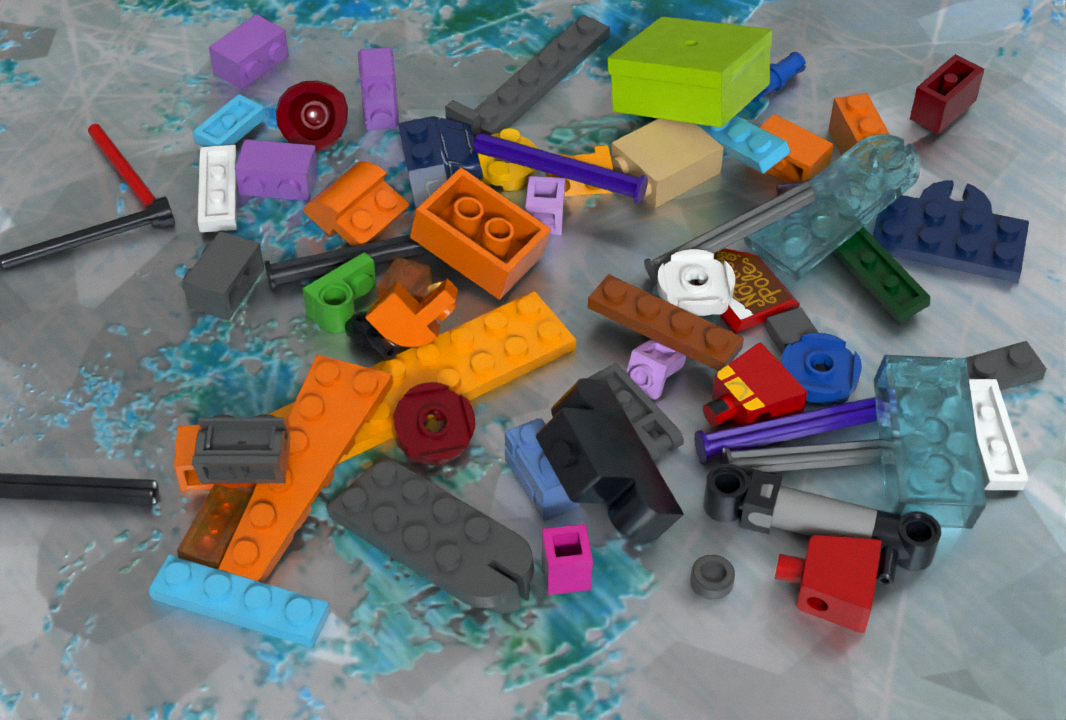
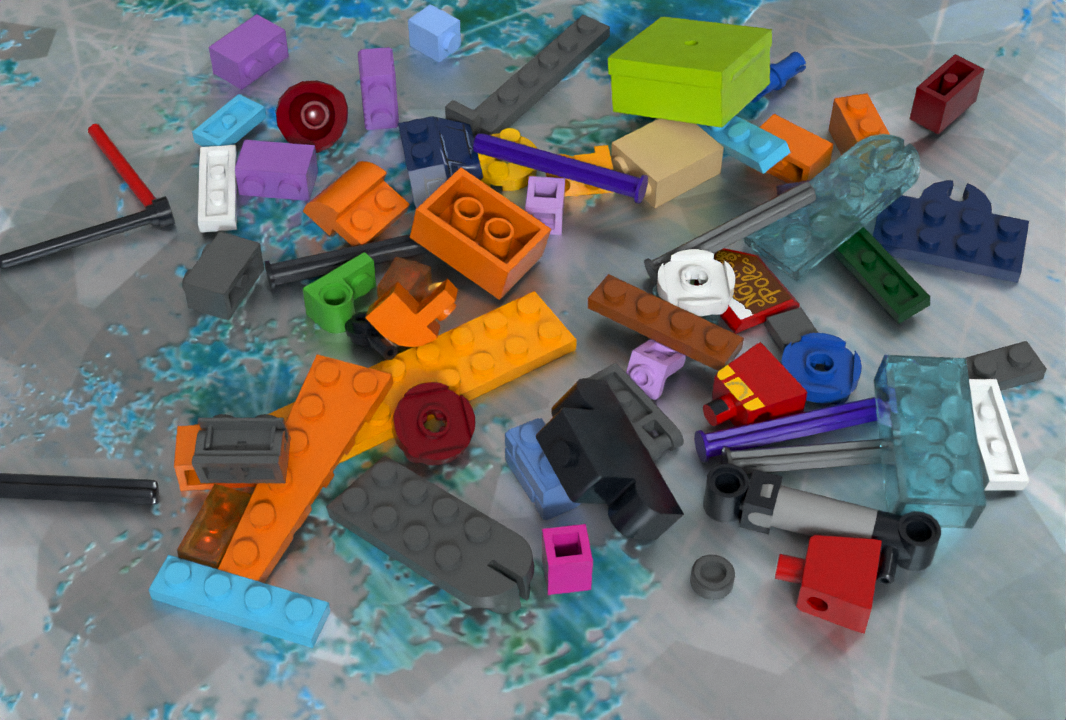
none -> light blue brick [408,4,461,62]

